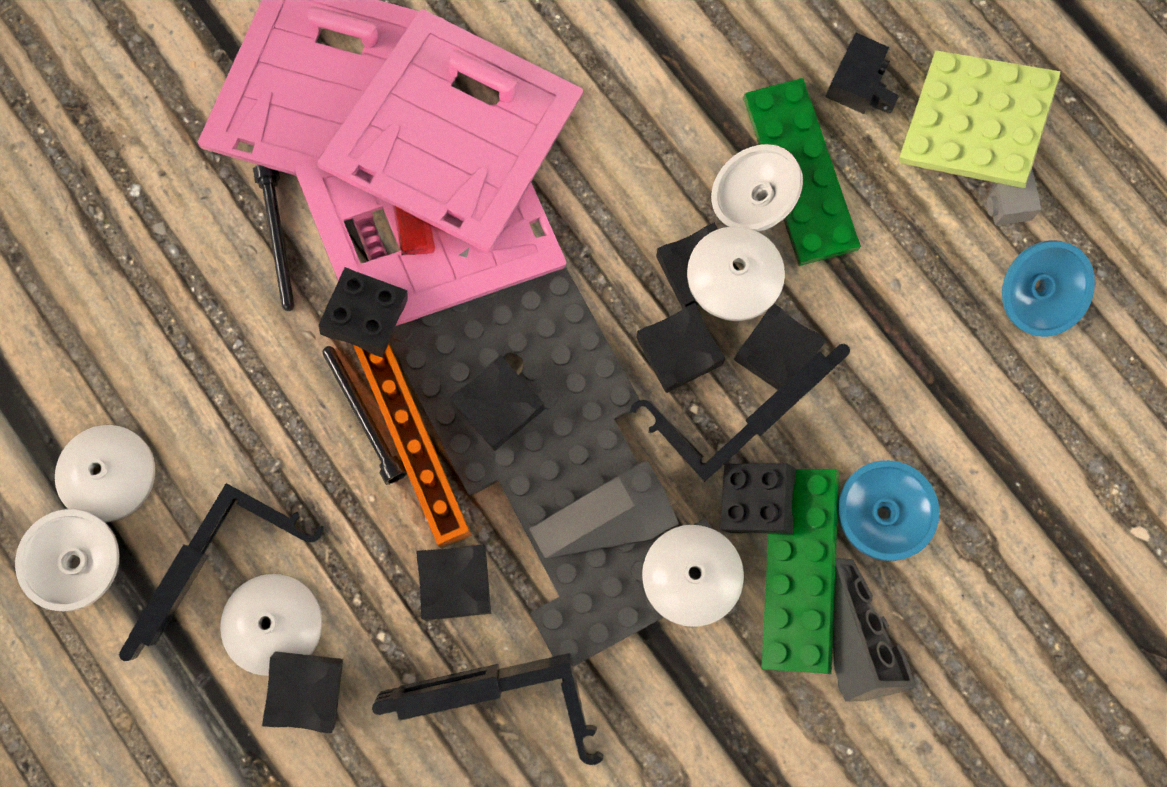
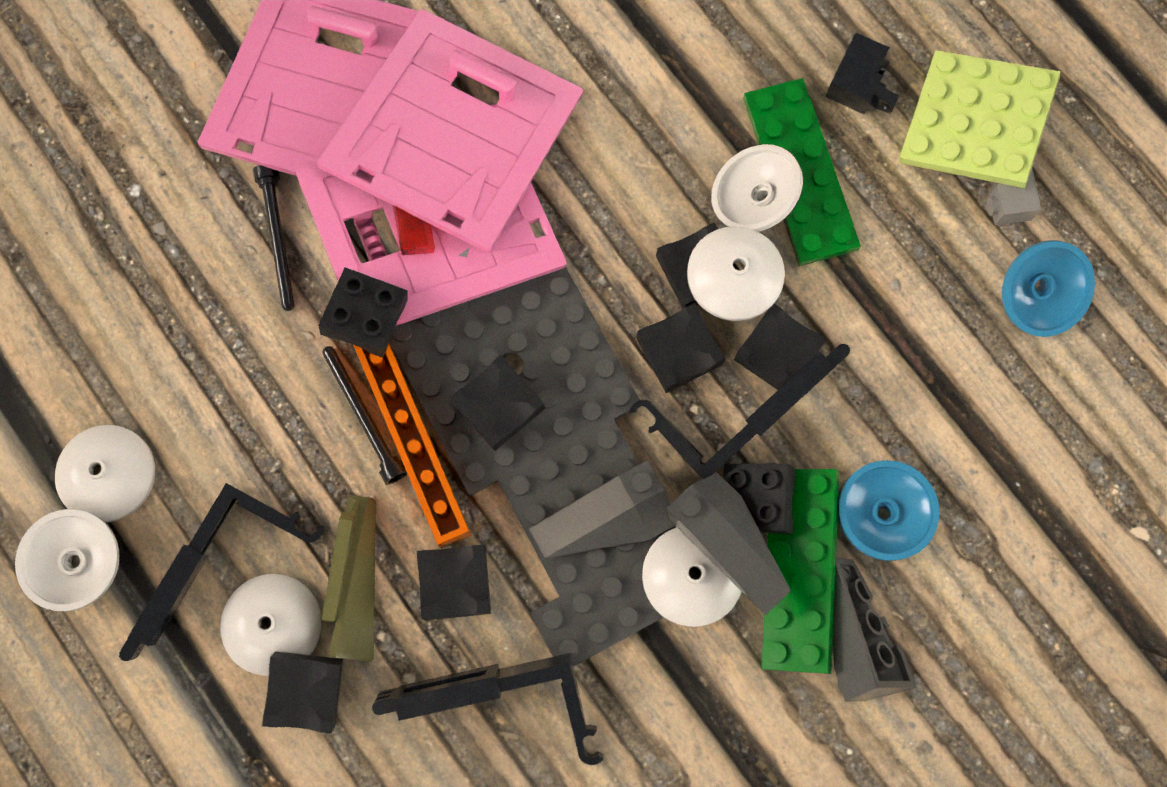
none -> olive wedge [321,495,376,662]
none -> dark grey wedge [666,473,791,615]

